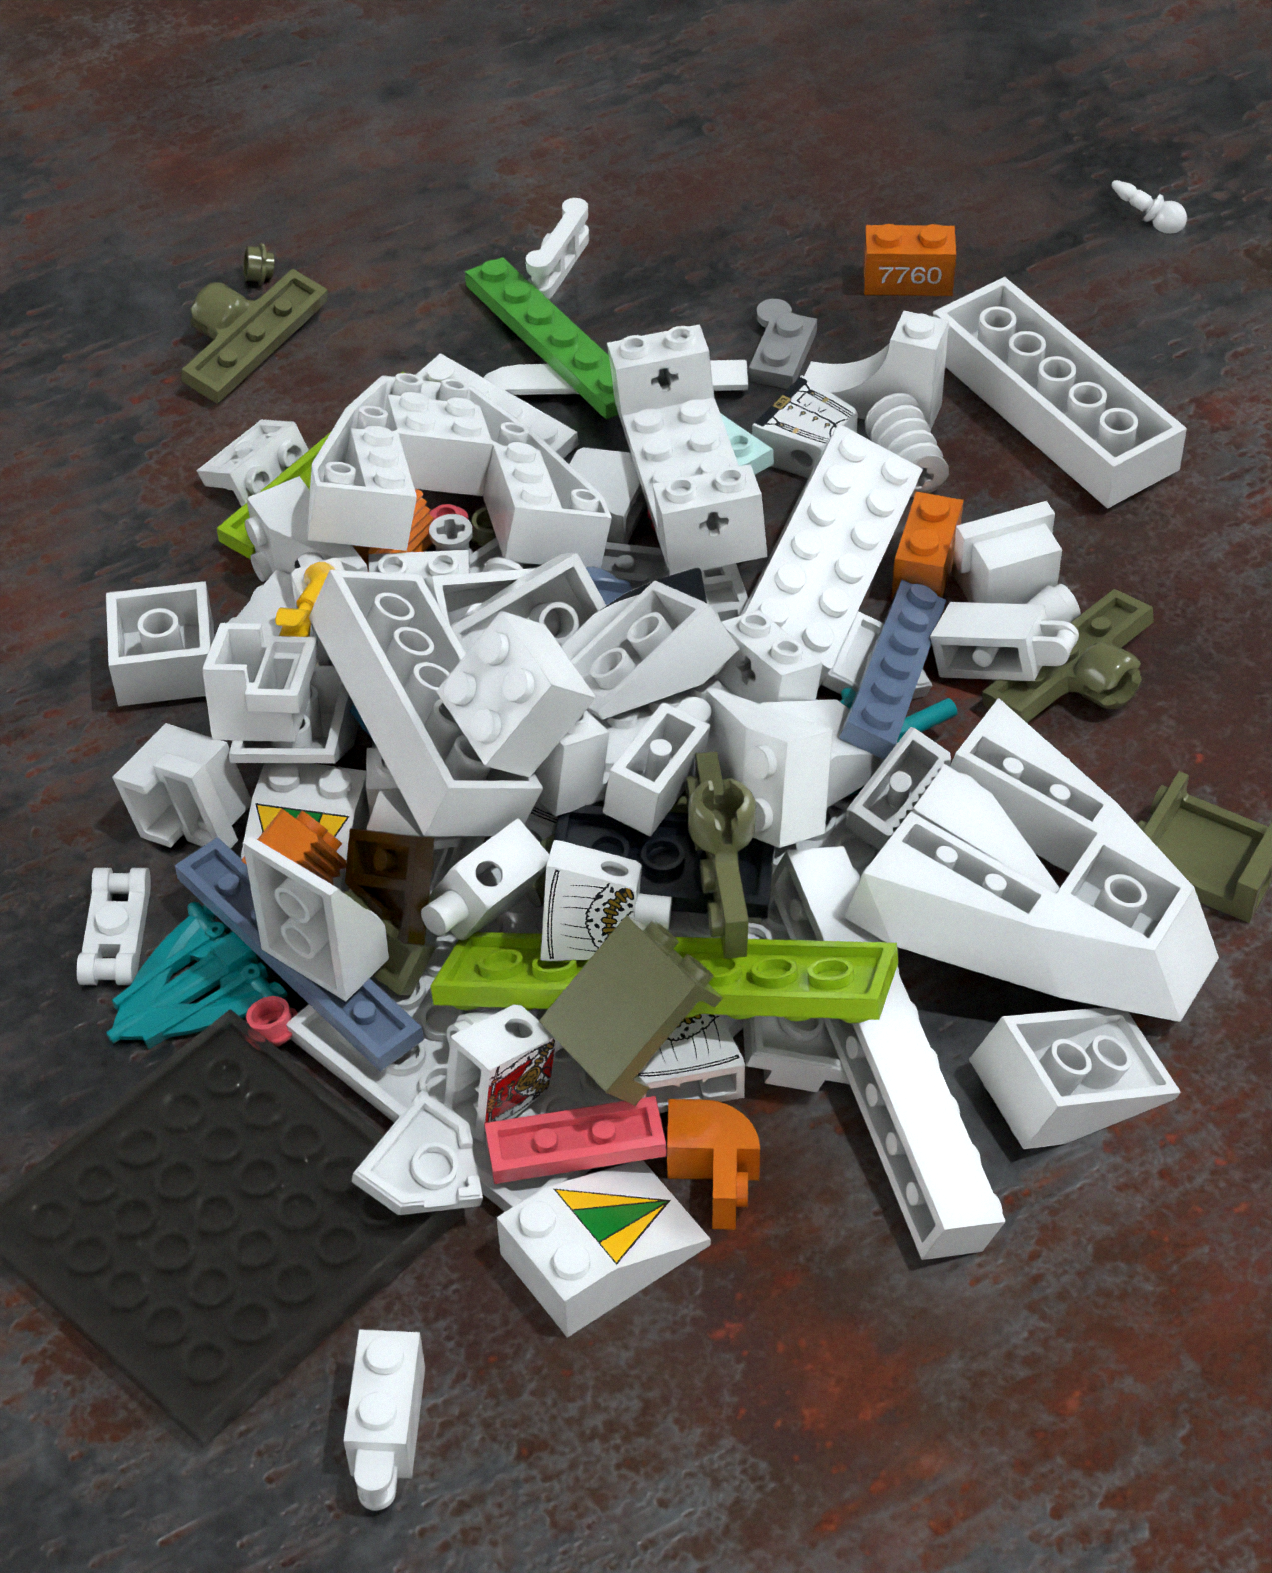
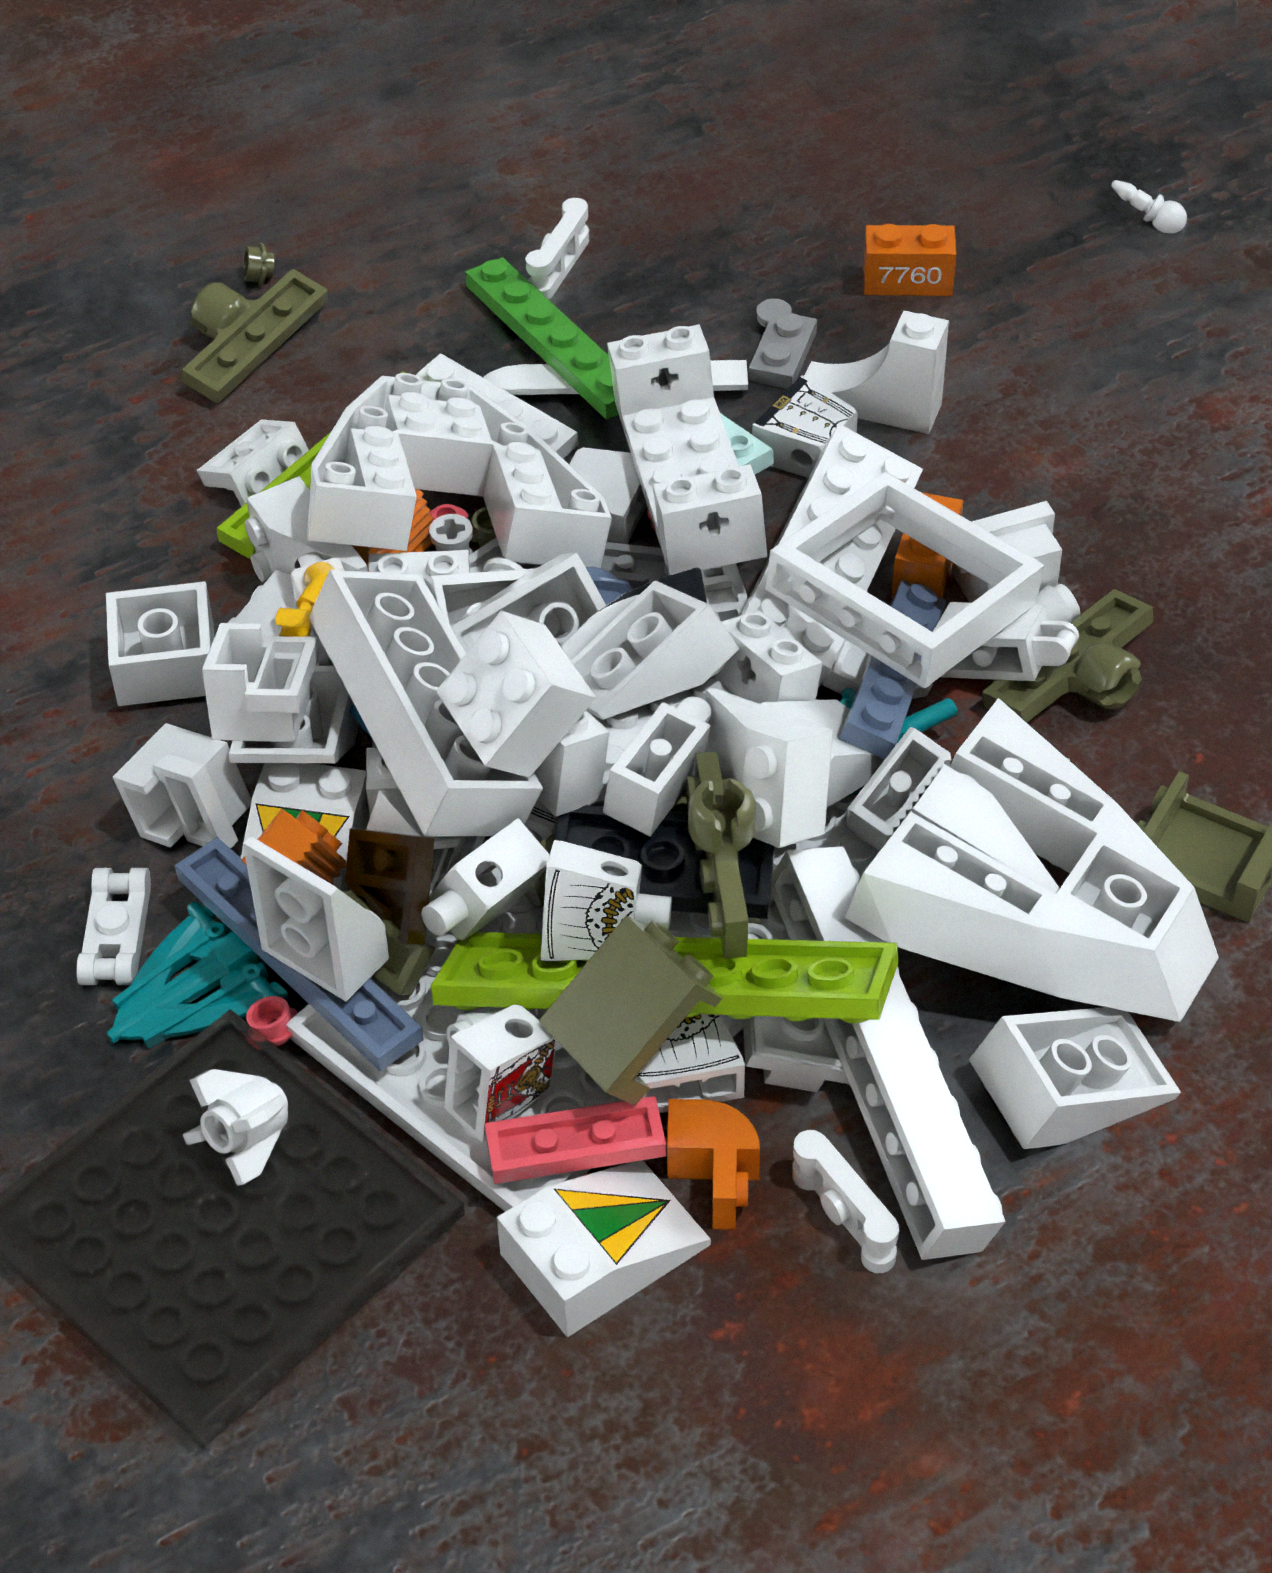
white brick [344,1329,425,1511] -> none
white plate [351,1090,483,1215] -> none
white piece [865,393,949,497] -> none
white brick [933,277,1187,509] -> none
none -> white brick [183,1069,288,1186]
none -> white window [765,472,1045,689]
none -> white plate [792,1130,899,1273]

